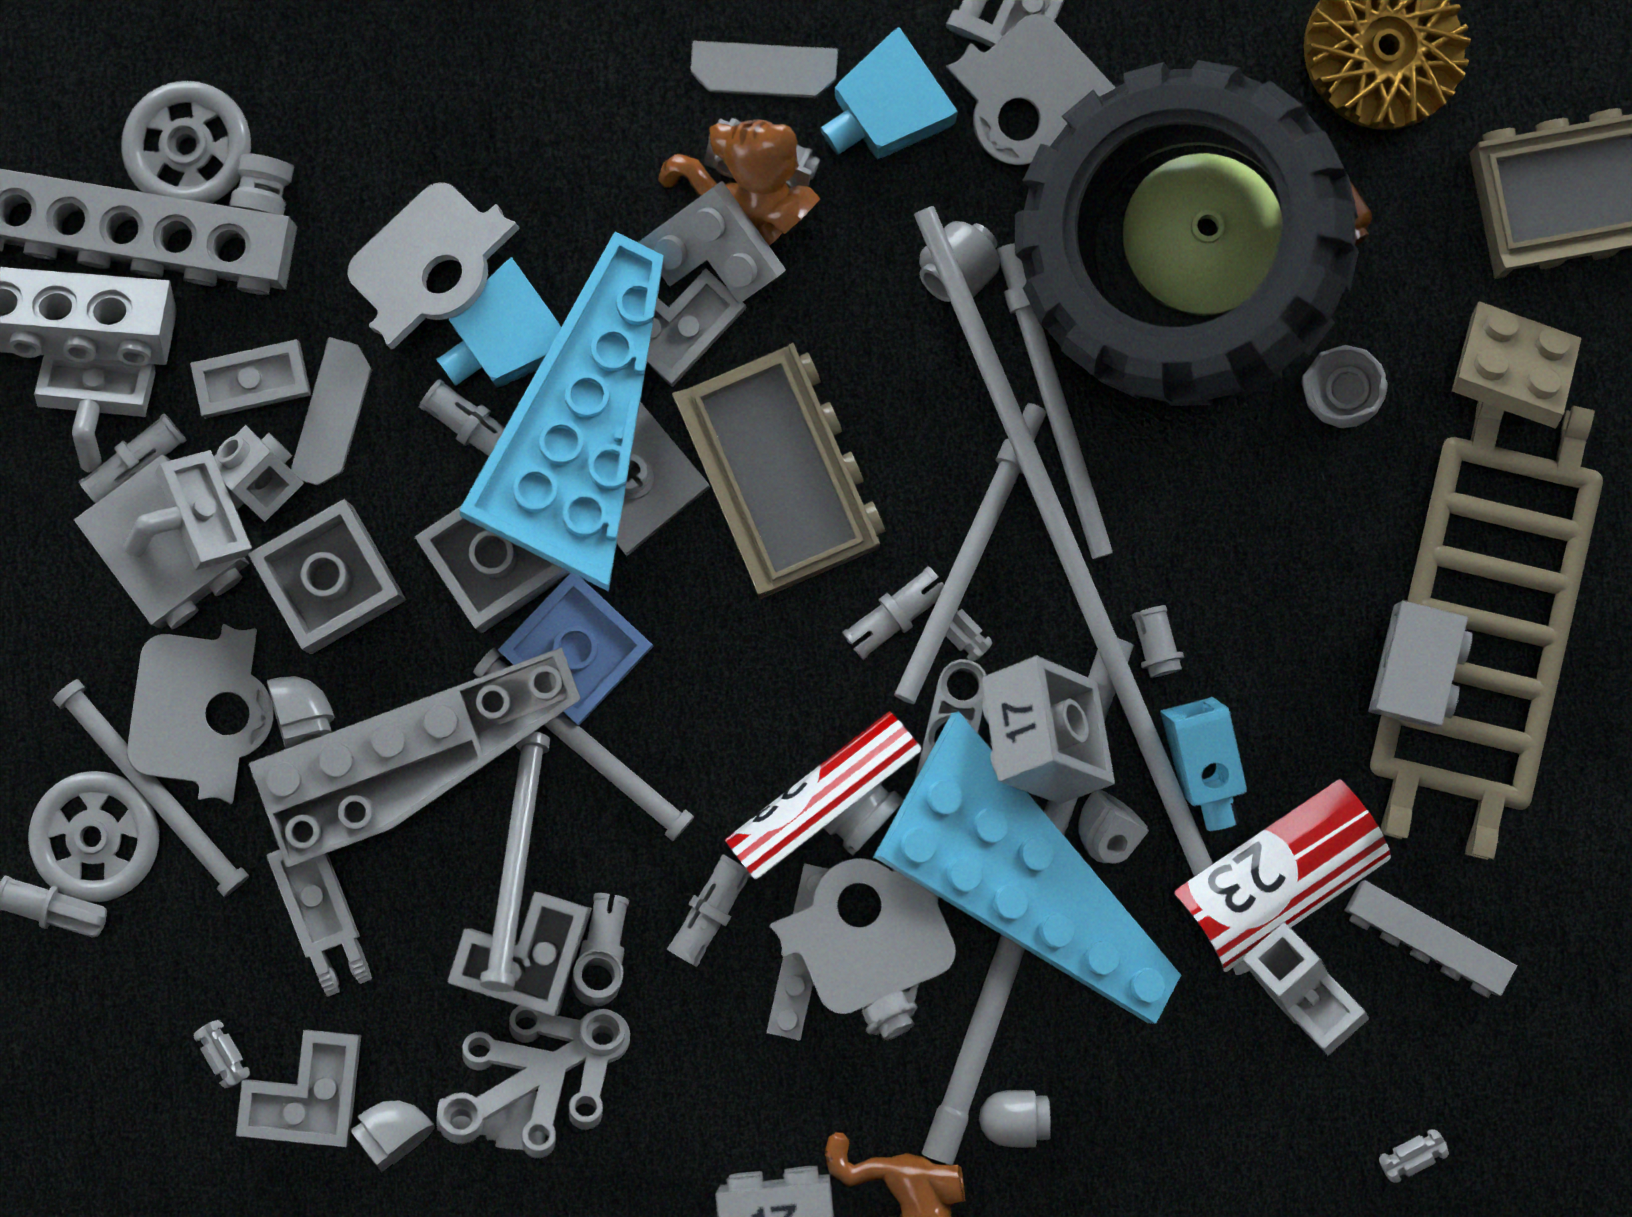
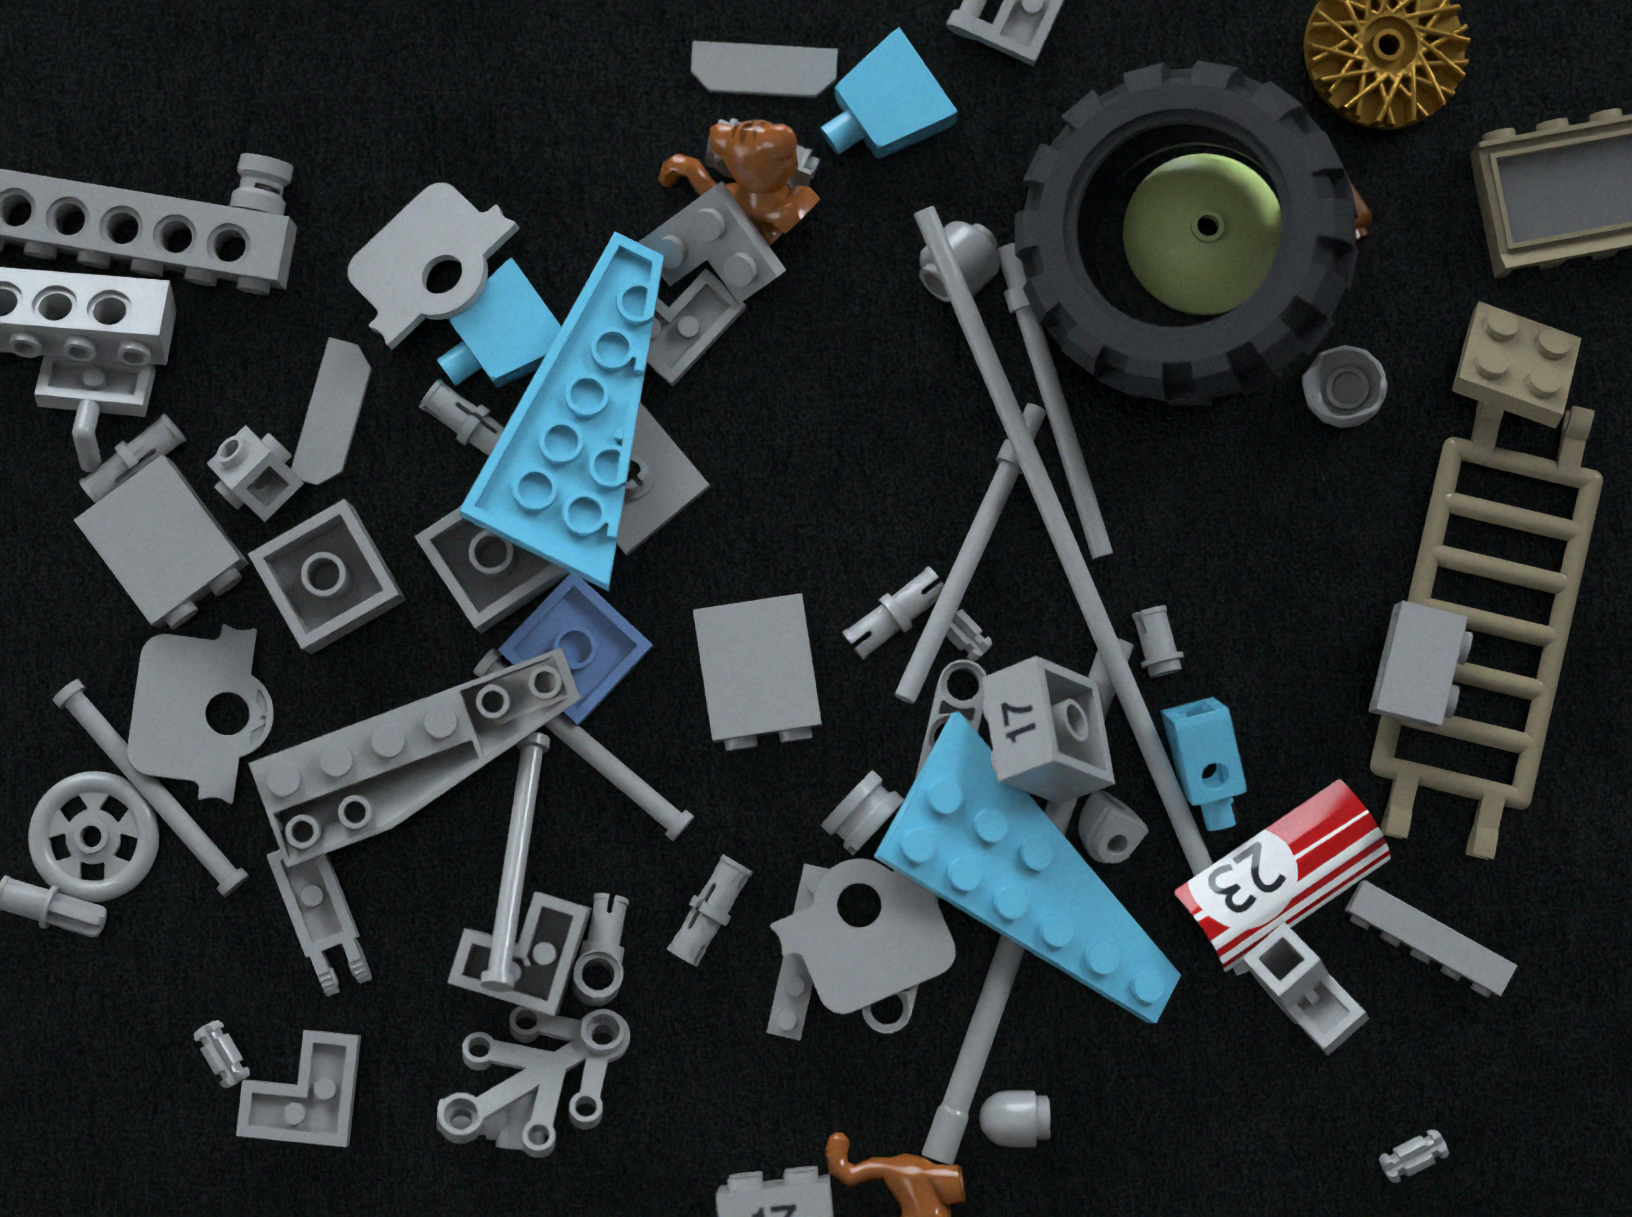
light grey plate [122,81,251,203] -> none
light grey plate [124,450,251,570] -> none
light grey plate [190,339,311,419] -> none
light grey piece [267,676,335,749] -> none
light grey piece [351,1101,435,1172] -> none
window [672,343,885,599] -> none
sticker [725,711,921,878] -> none
light grey plate [863,991,917,1040] -> none
light grey piece [947,14,1115,165] -> none
none -> light grey brick [693,593,822,751]

